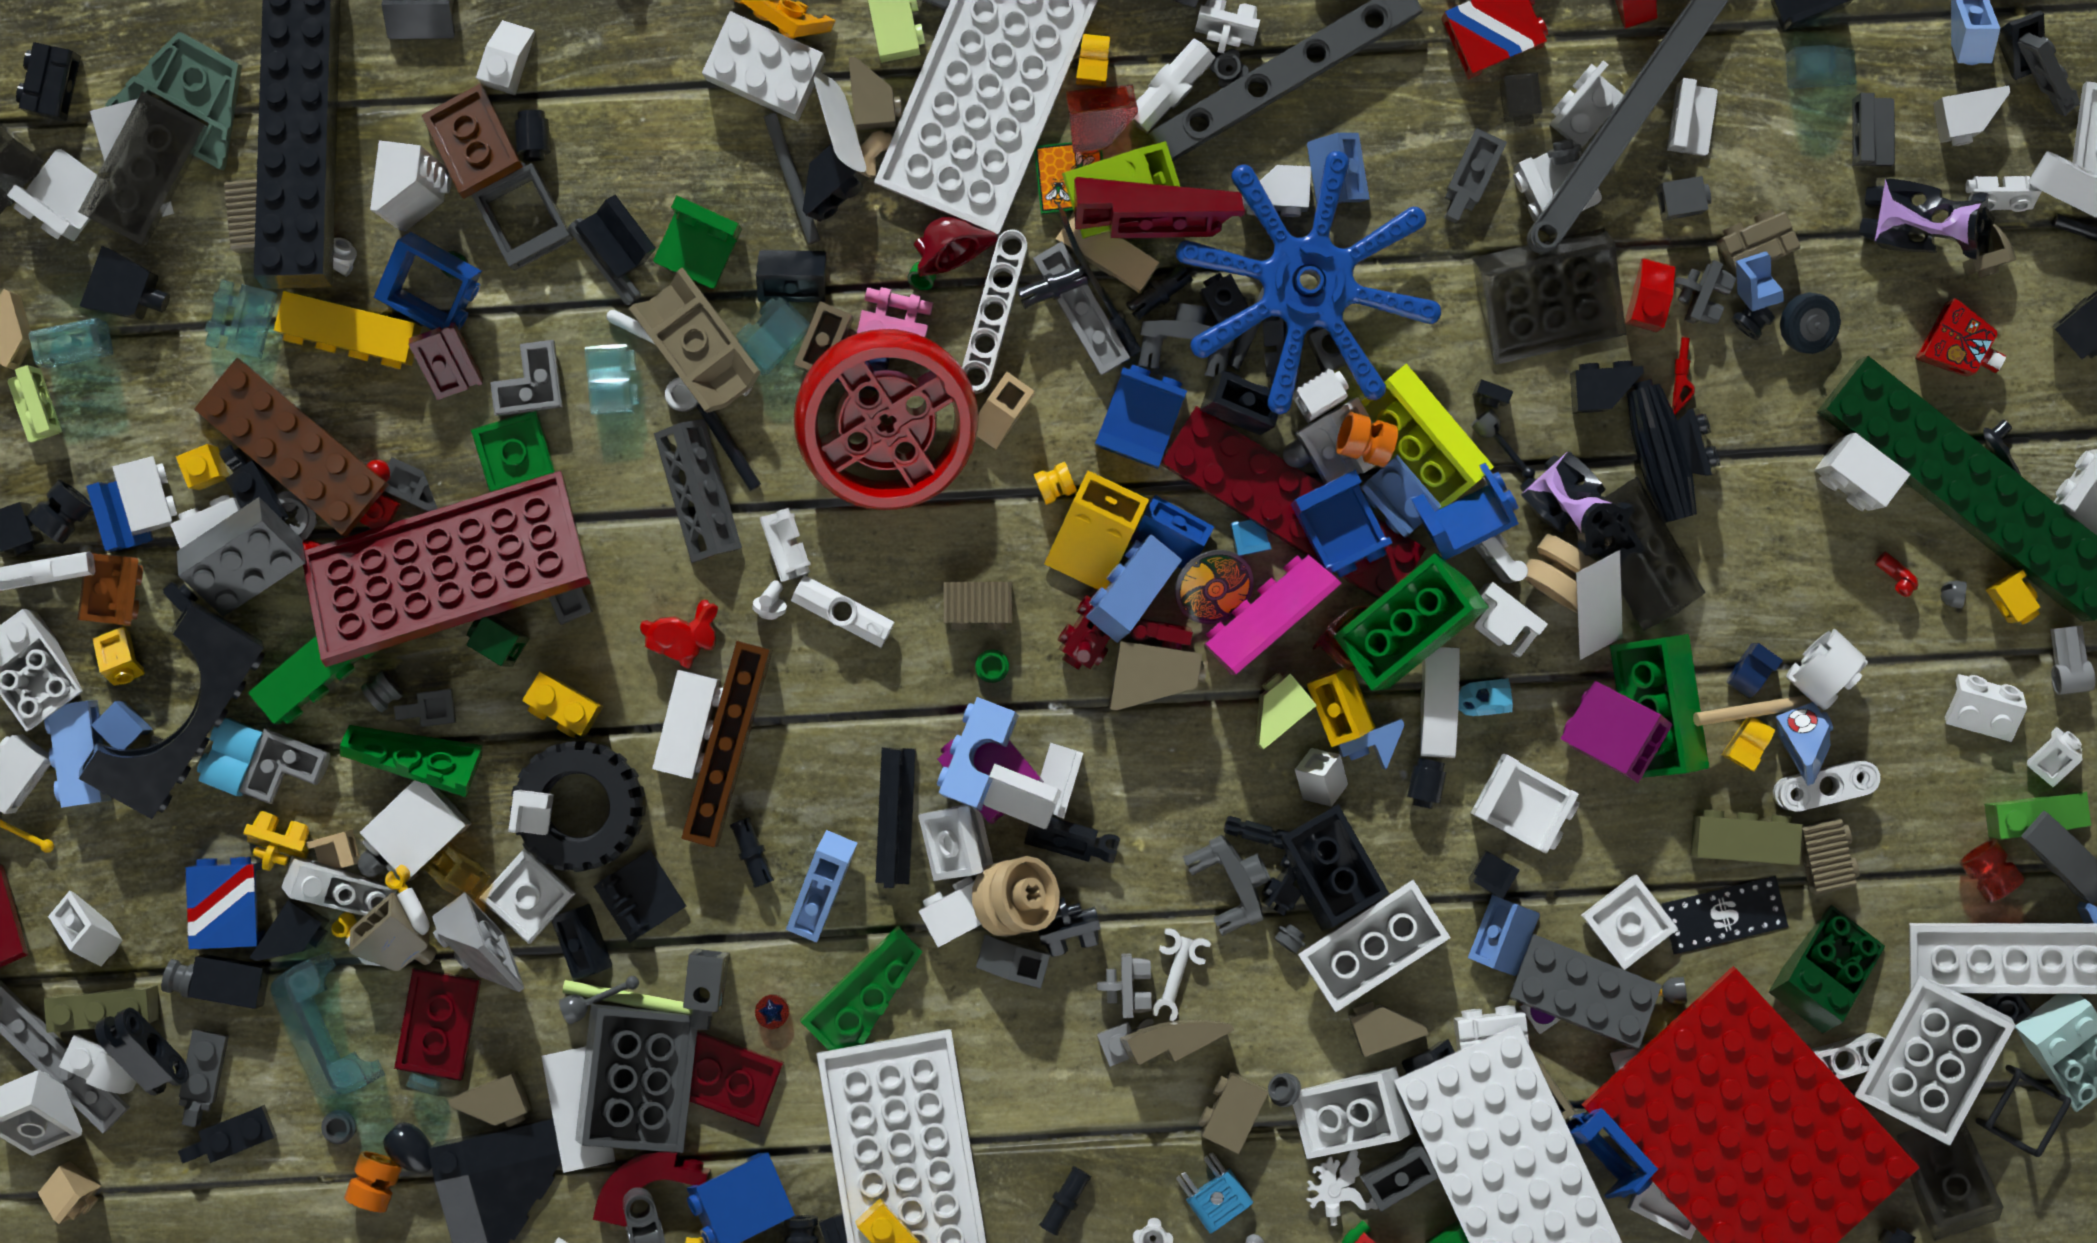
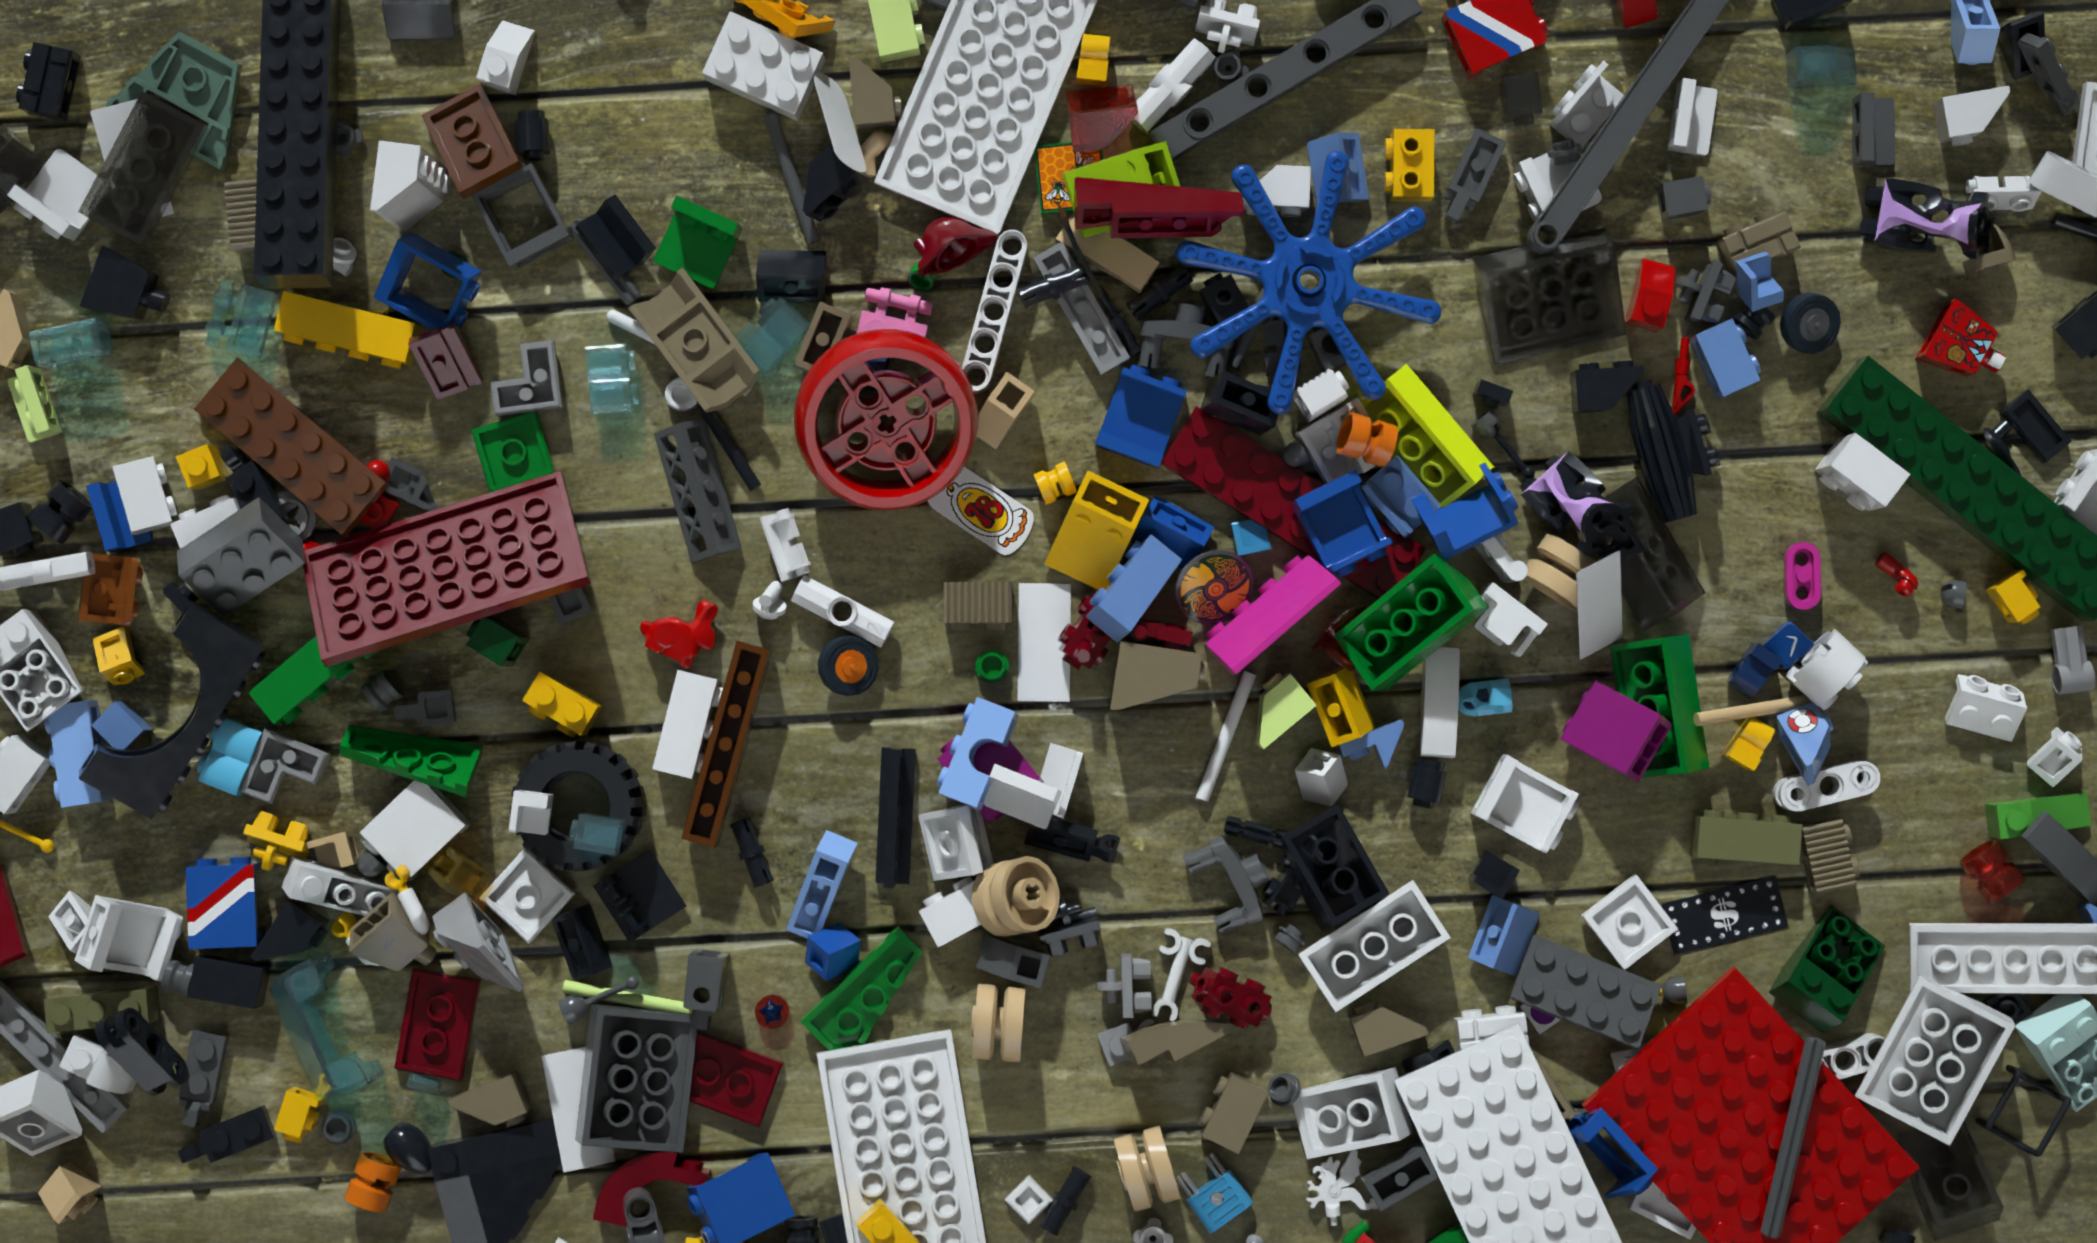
none -> white panel [74,895,183,982]
none -> yellow brick [274,1087,326,1143]
none -> dark grey plate [336,118,363,158]
none -> clear light blue brick [570,813,625,856]
none -> blue panel [805,923,861,981]
none -> black wheel [818,635,879,696]
none -> sticker [927,467,1034,555]
none -> tan wheel [971,984,1026,1062]
none -> white tile [1005,1175,1053,1224]
none -> white sticker [1017,583,1071,702]
none -> tan wheel [1114,1125,1181,1212]
none -> dark red brick [1189,966,1272,1030]
none -> white bar [1196,671,1256,802]
none -> yellow brick [1384,129,1435,202]
none -> medium blue brick [1690,318,1761,400]
none -> dark grey axle [1761,1037,1826,1238]
none -> blue slope [1763,622,1814,670]
none -> dark pink plate [1783,542,1821,610]
none -> black tile [1999,389,2072,464]

